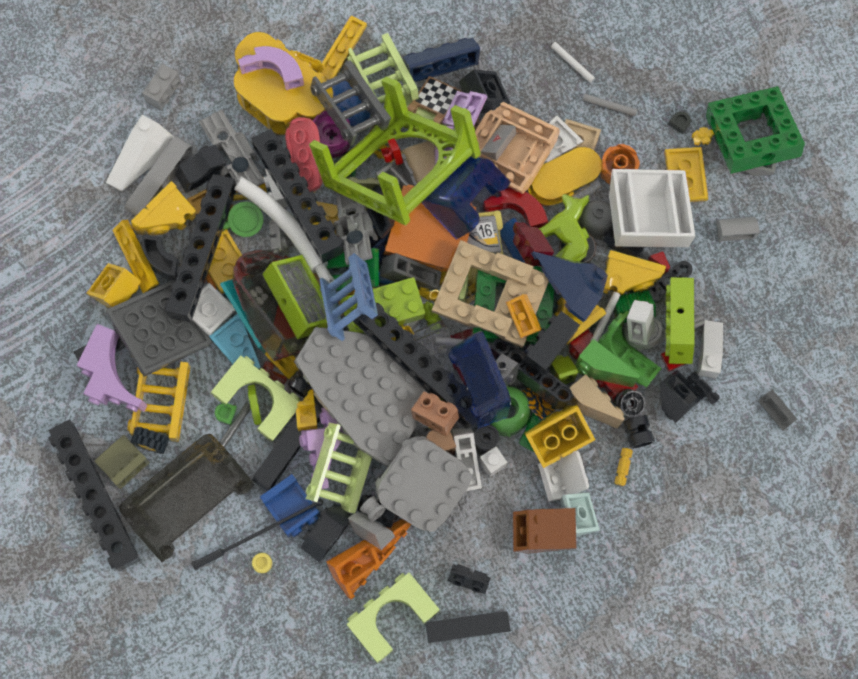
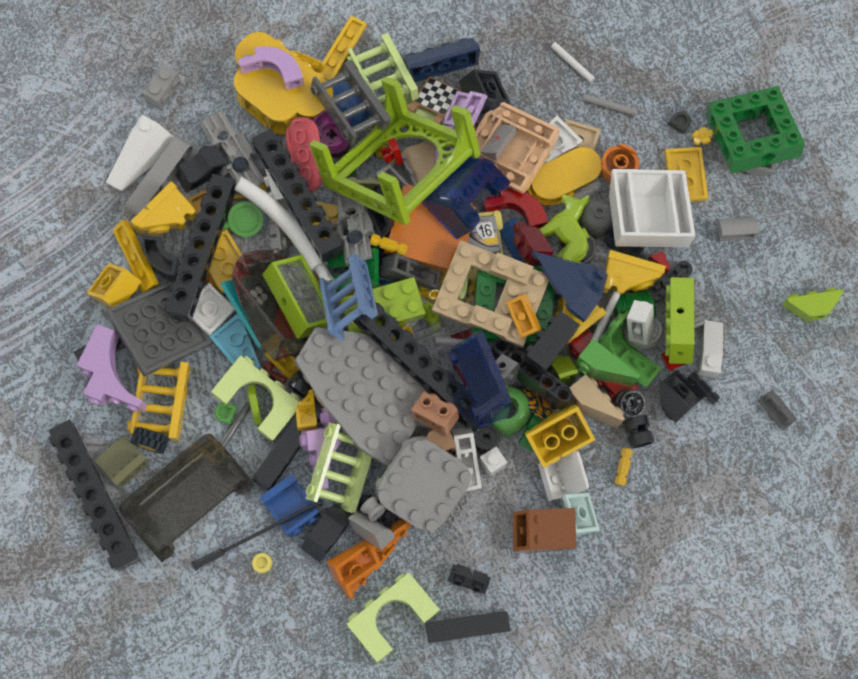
none -> yellow axle [370,234,408,255]
none -> lime slope [783,288,844,322]

